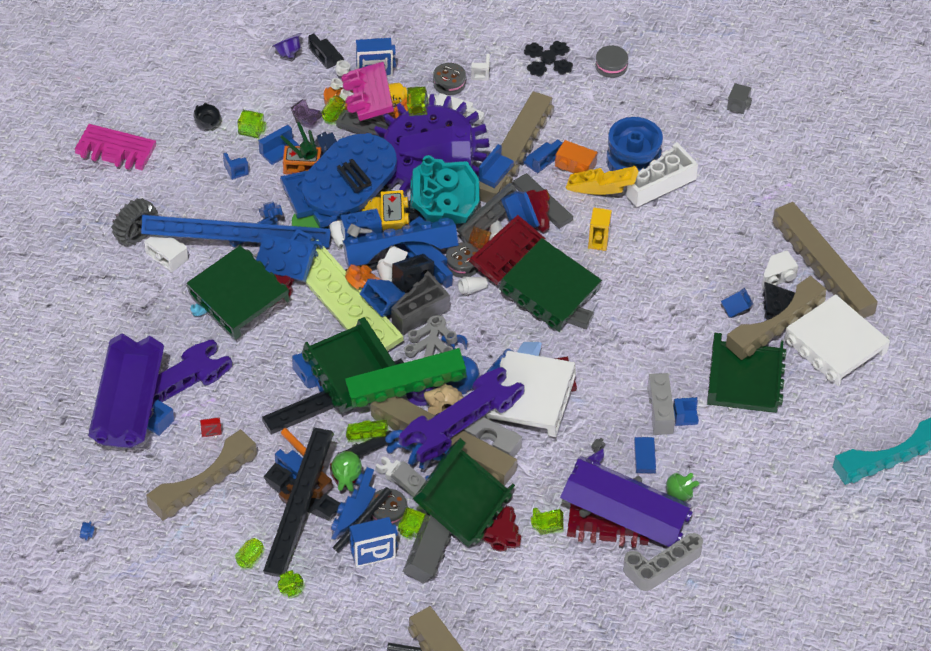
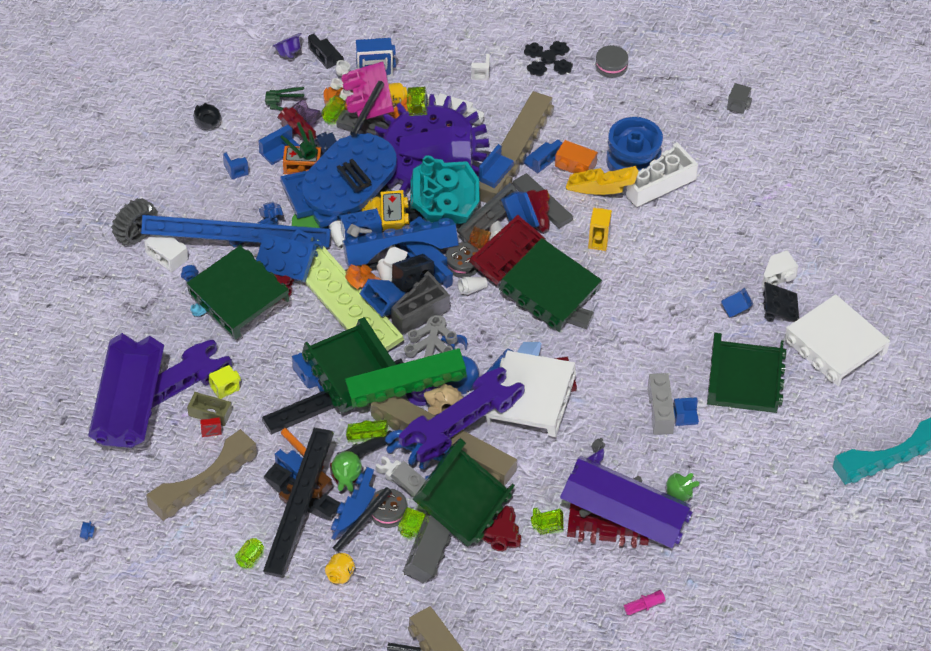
dark pink hinge [75,124,156,171] -> none
blue panel [147,400,174,436] -> none
clear neon green brick [237,109,266,139] -> none
clear neon green gear [278,570,304,598] -> none
piece [349,517,398,567] -> none
dark grey head [433,63,466,95] -> none
light grey arch [463,416,522,457] -> none
light grey beam [623,533,703,591] -> none
blue tile [634,437,656,473] -> none
dark tan arch [726,275,827,360] -> none
dark tan brick [772,202,878,318] -> none
none -> blue plate [181,265,199,282]
none -> olive piece [187,392,232,426]
none -> neon yellow brick [209,365,241,399]
none -> dark green plant [265,87,305,111]
none -> dark red rock [277,107,316,141]
none -> yellow head [325,553,355,584]
none -> black bar [350,81,384,137]
none -> dark pink axle [624,589,666,615]

